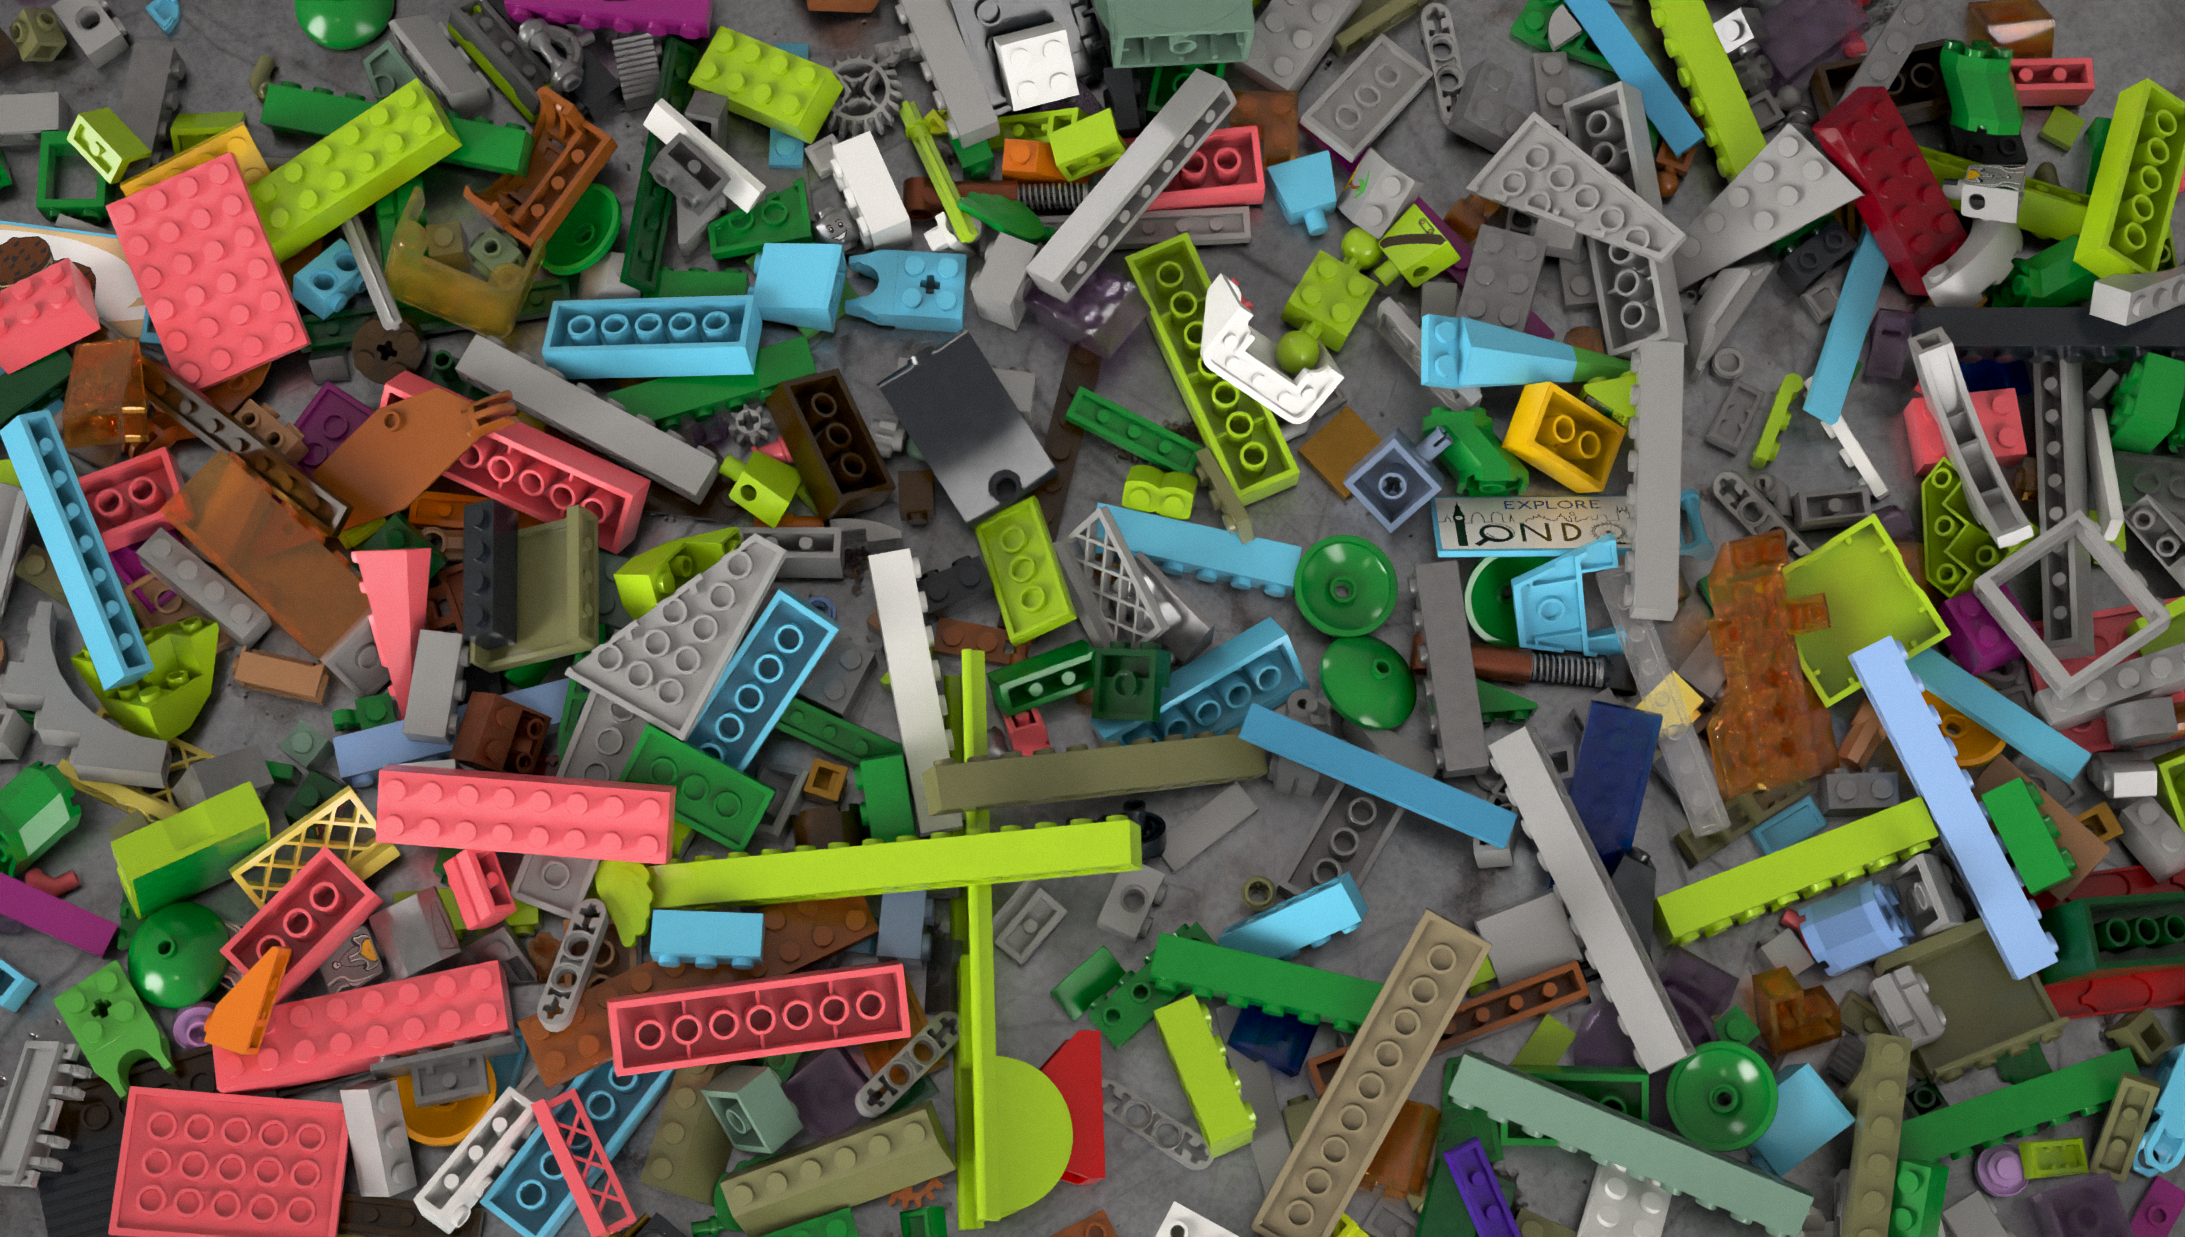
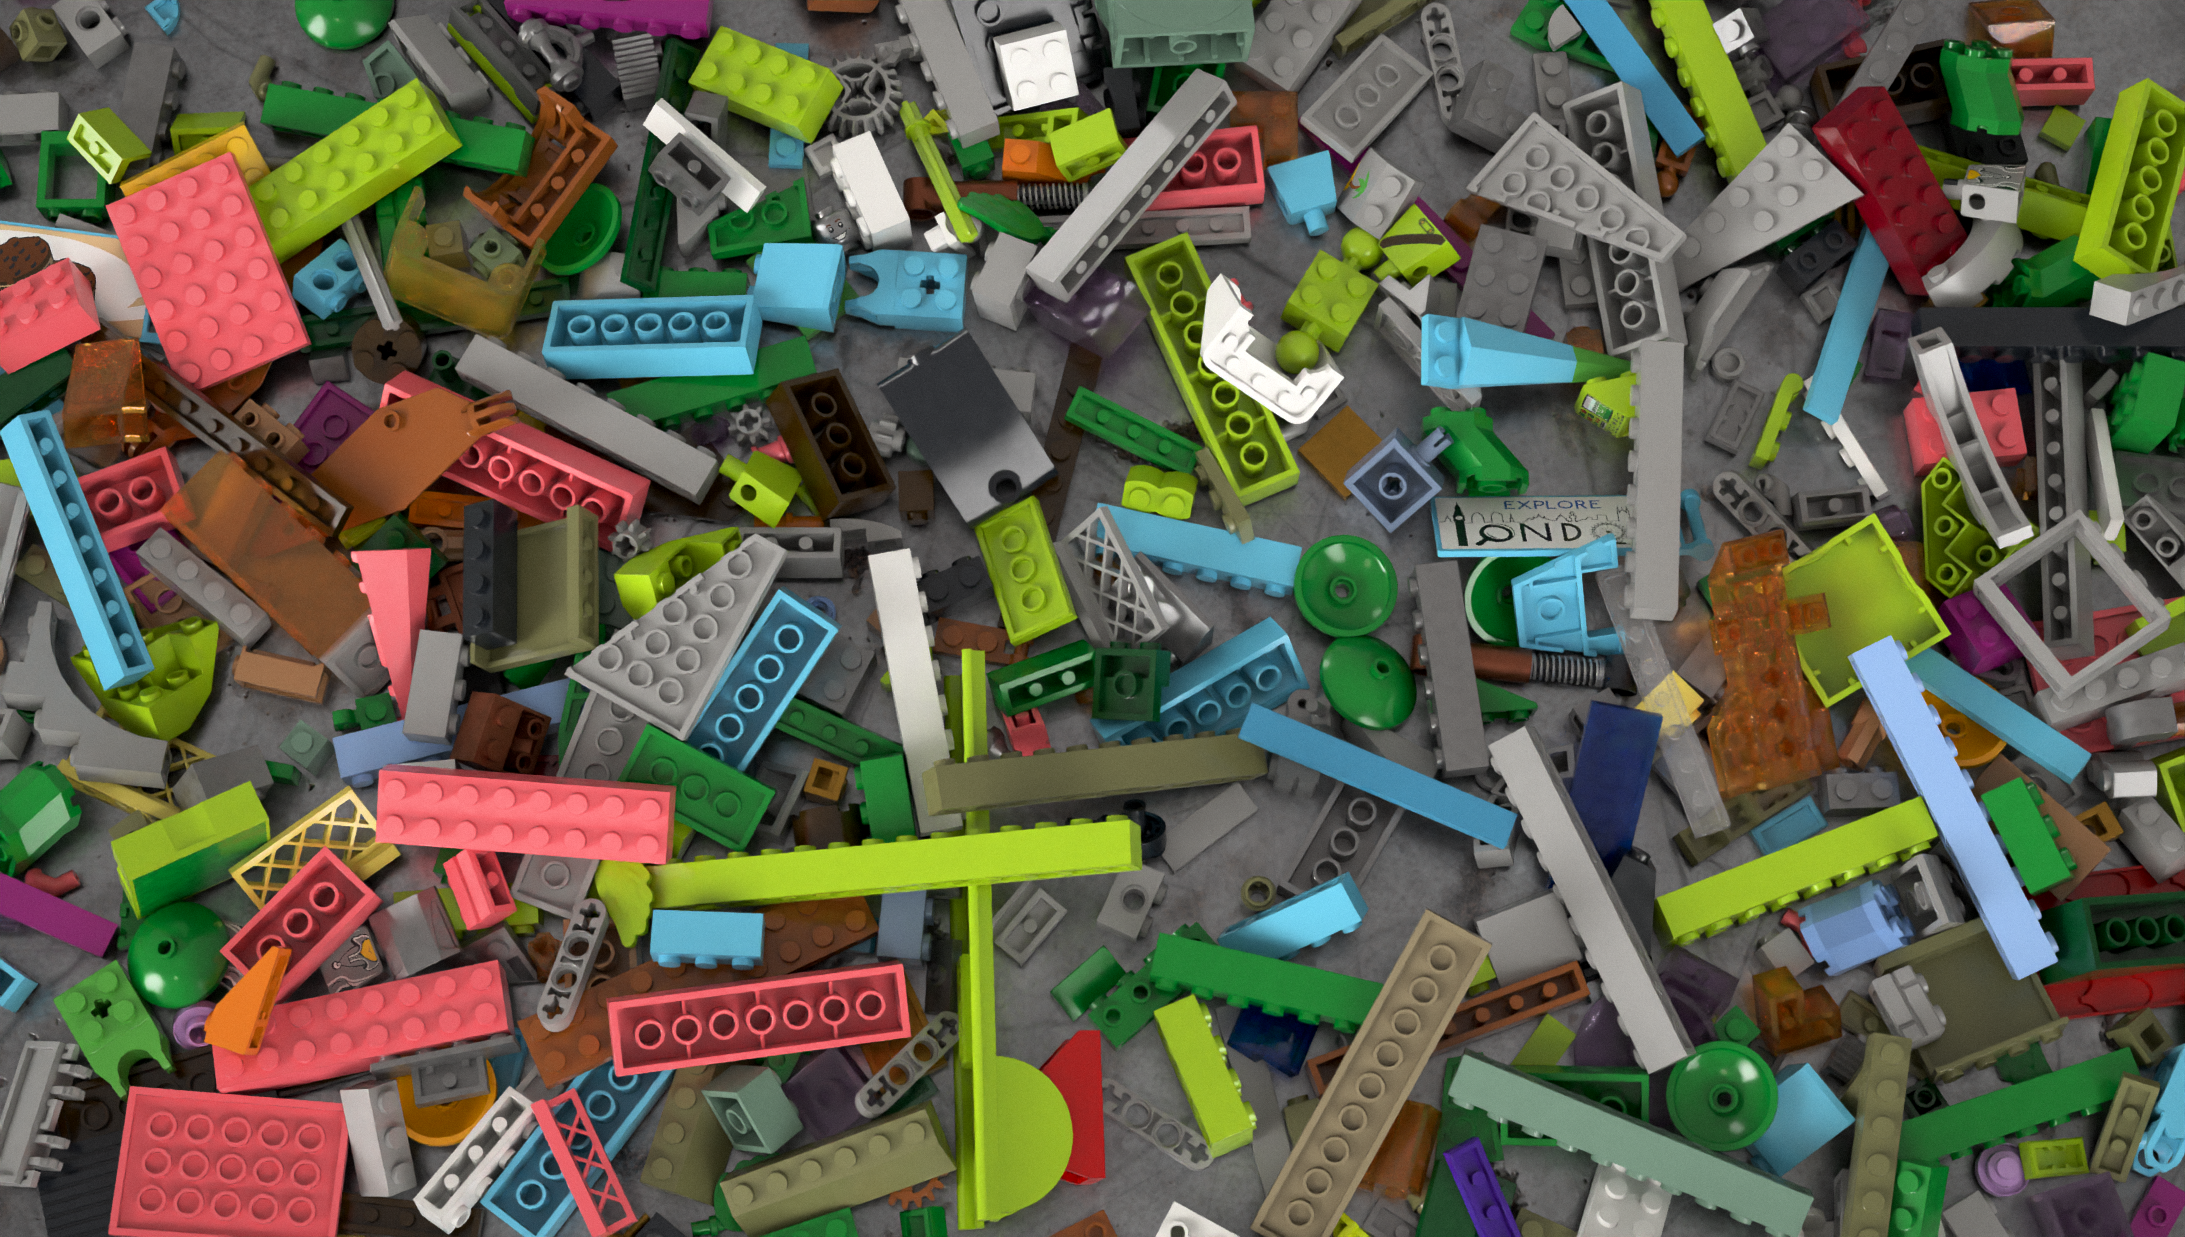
dark green torso [284,770,358,840] -> none
yellow brick [1501,381,1626,494] -> none
none -> light grey gear [608,518,655,564]
none -> light grey slope [1379,274,1441,328]

